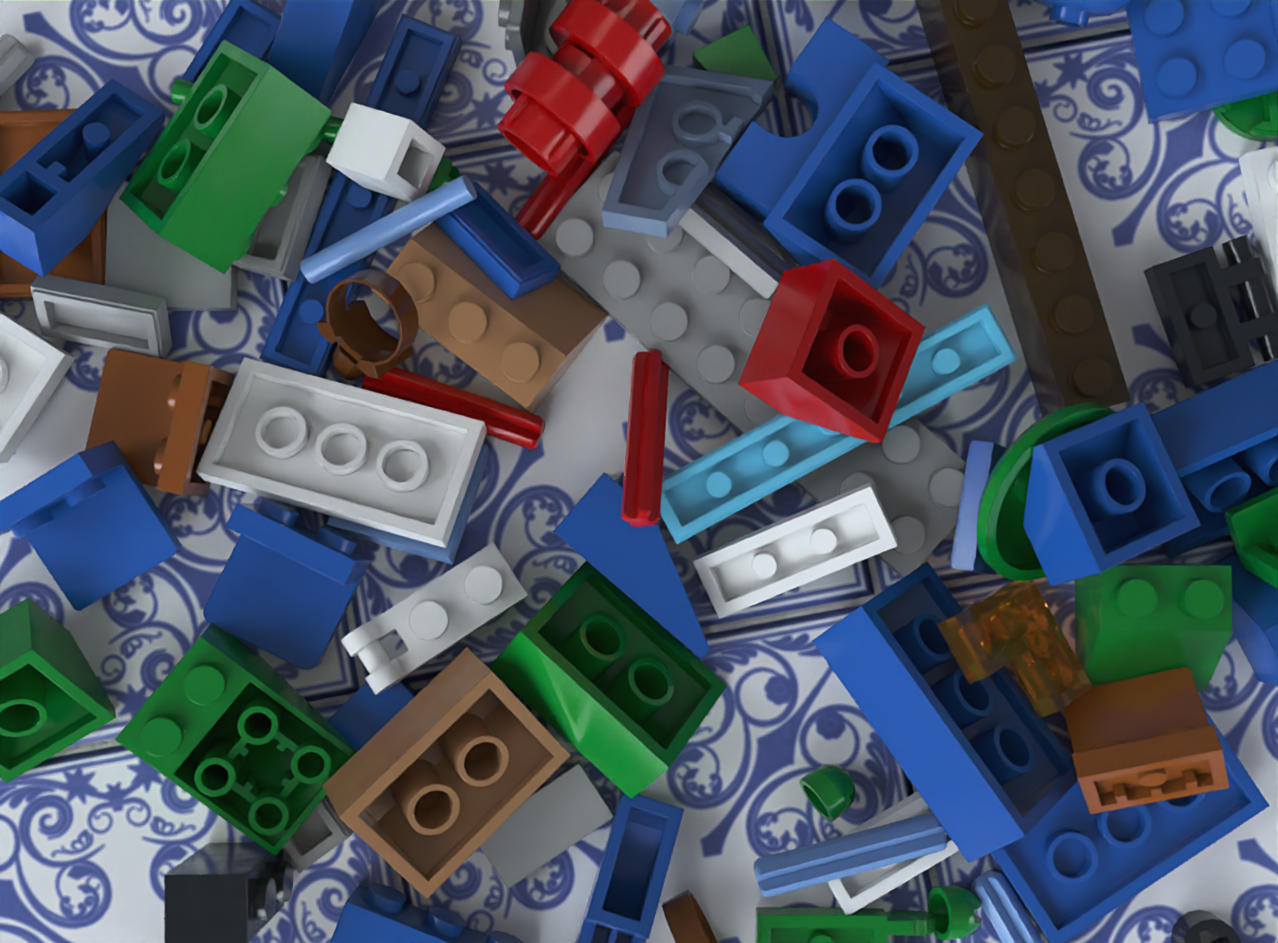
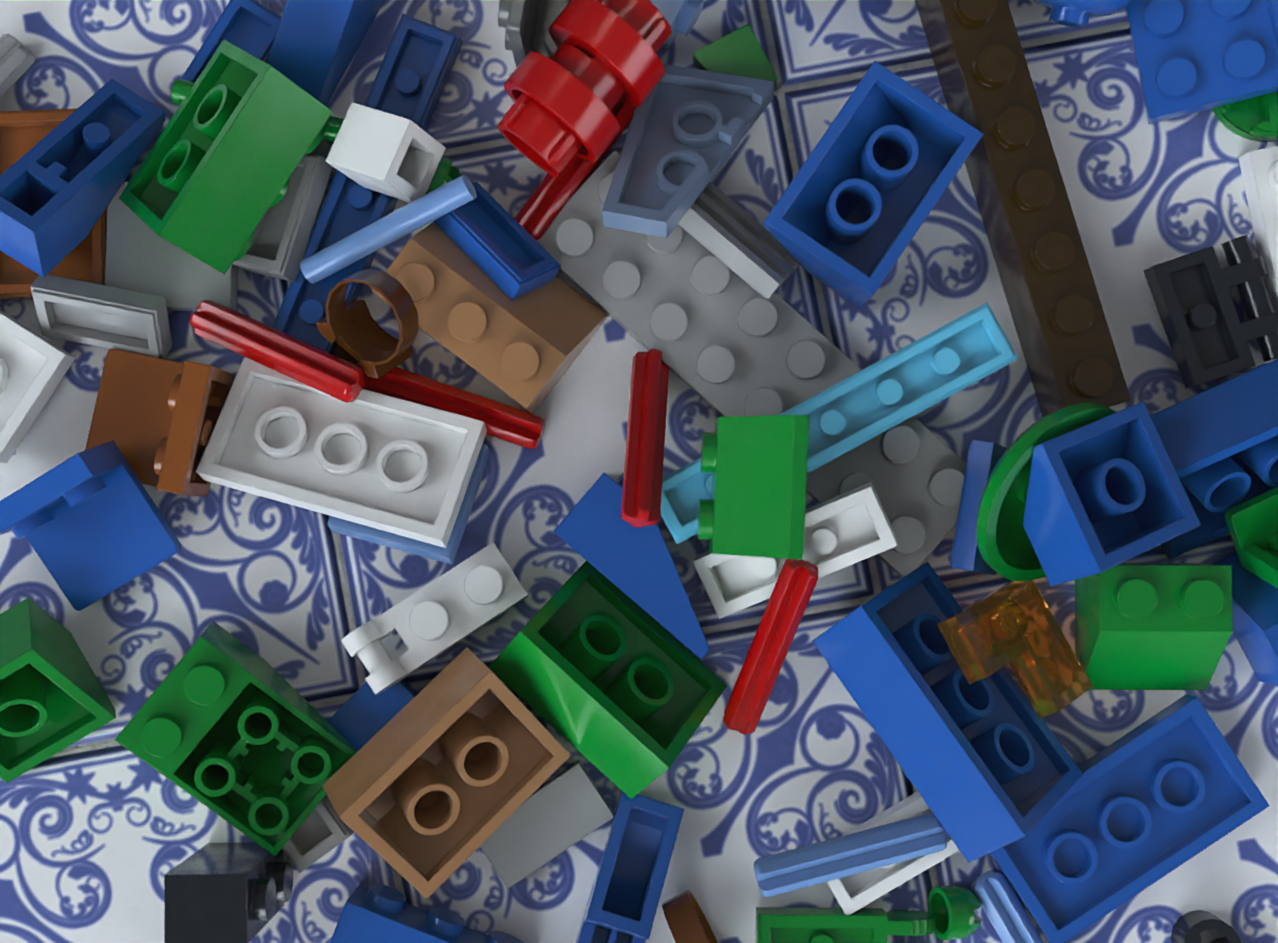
blue bracket [203,497,372,670] -> none
blue arch [713,17,890,224] -> none
red slope [738,258,925,443] -> none
green hinge [799,764,855,823] -> none
dark orange bracket [1060,667,1229,814] -> none
none -> red axle [189,300,366,403]
none -> green slope [698,415,809,560]
none -> red axle [723,559,818,735]

